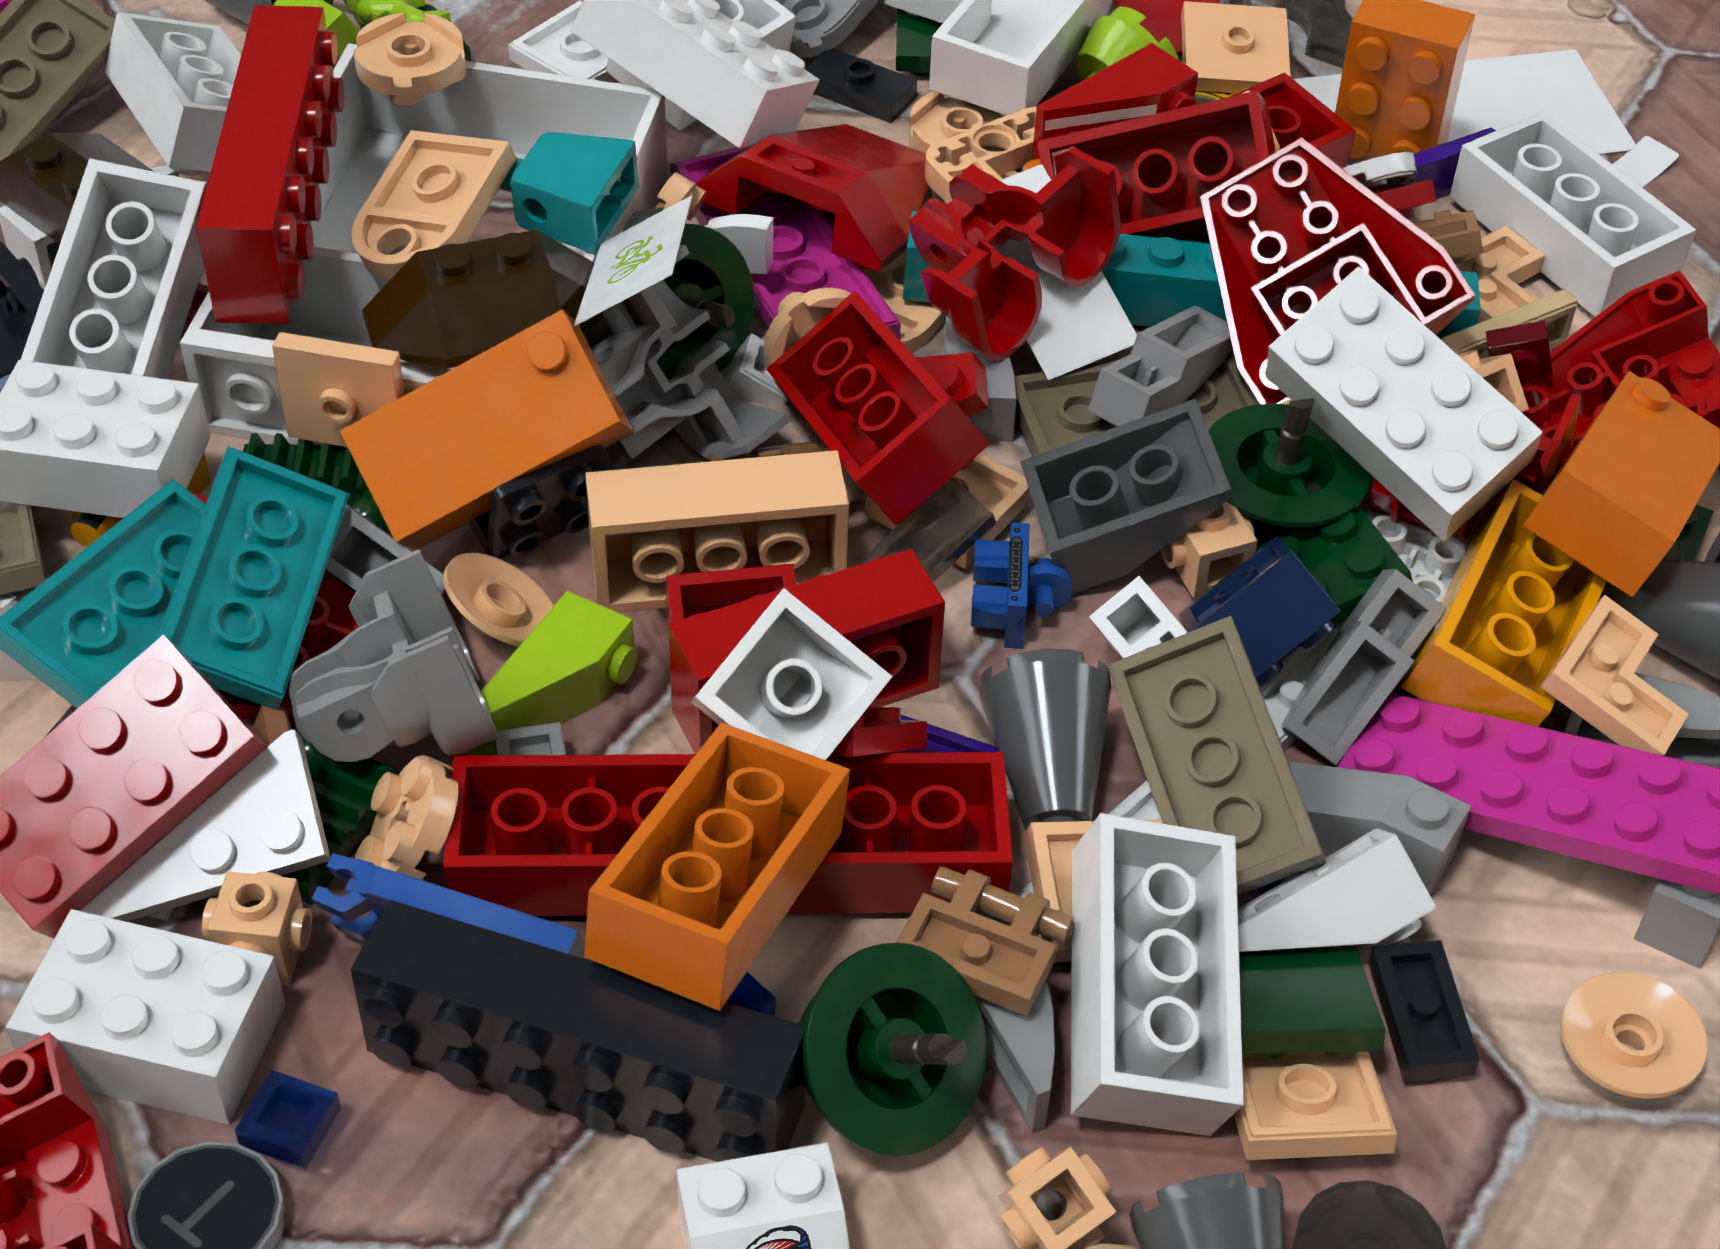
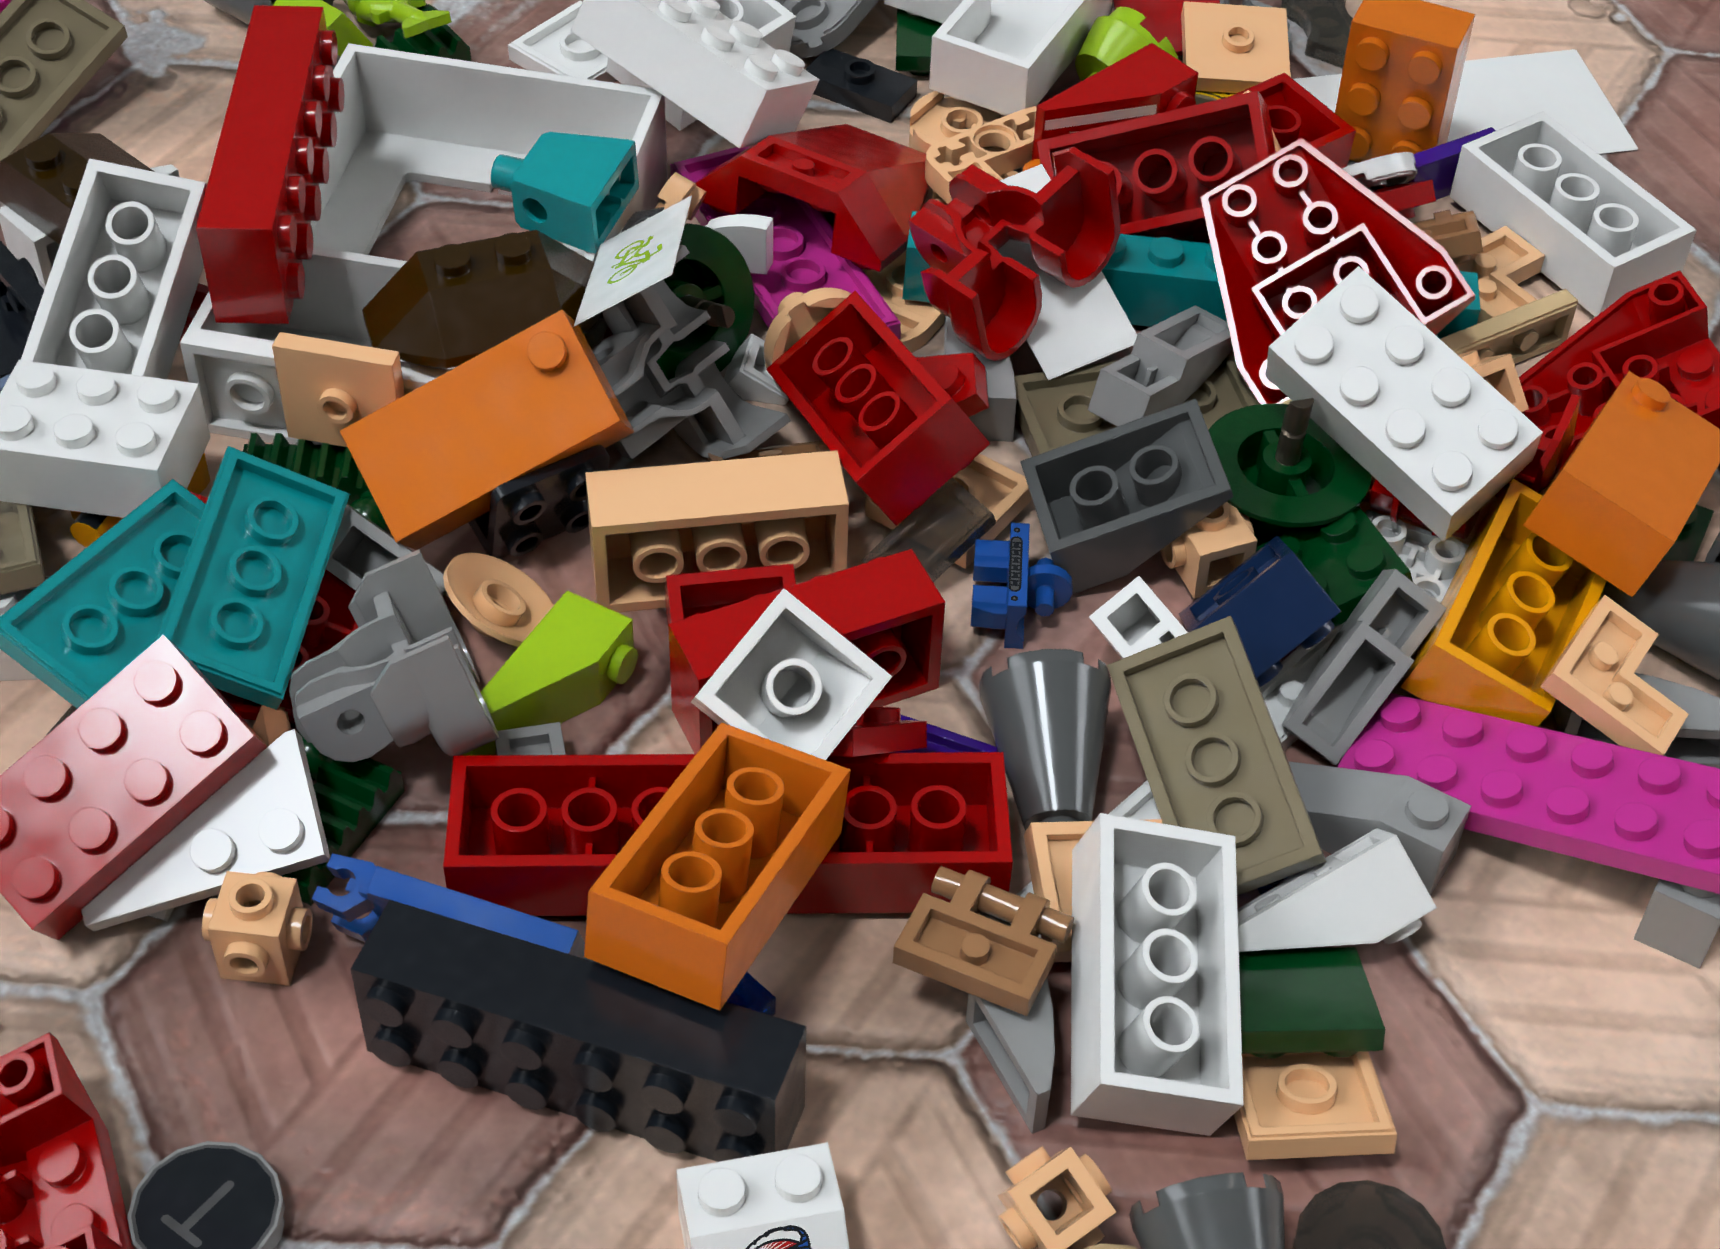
white brick [5,909,286,1125] -> none
white brick [104,12,241,175] -> none
clear blue plate [235,1069,341,1170] -> none
light nougat tile [351,130,517,280] -> none
light nougat plate [353,13,467,106] -> none
light nougat plate [355,755,458,880] -> none
dark green piece [798,943,986,1156] -> none
black plate [1368,940,1480,1082] -> none
dark red plate [1486,320,1553,382] -> none
light nougat dish [1560,972,1708,1099] -> none
white sticker [1612,136,1679,188] -> none

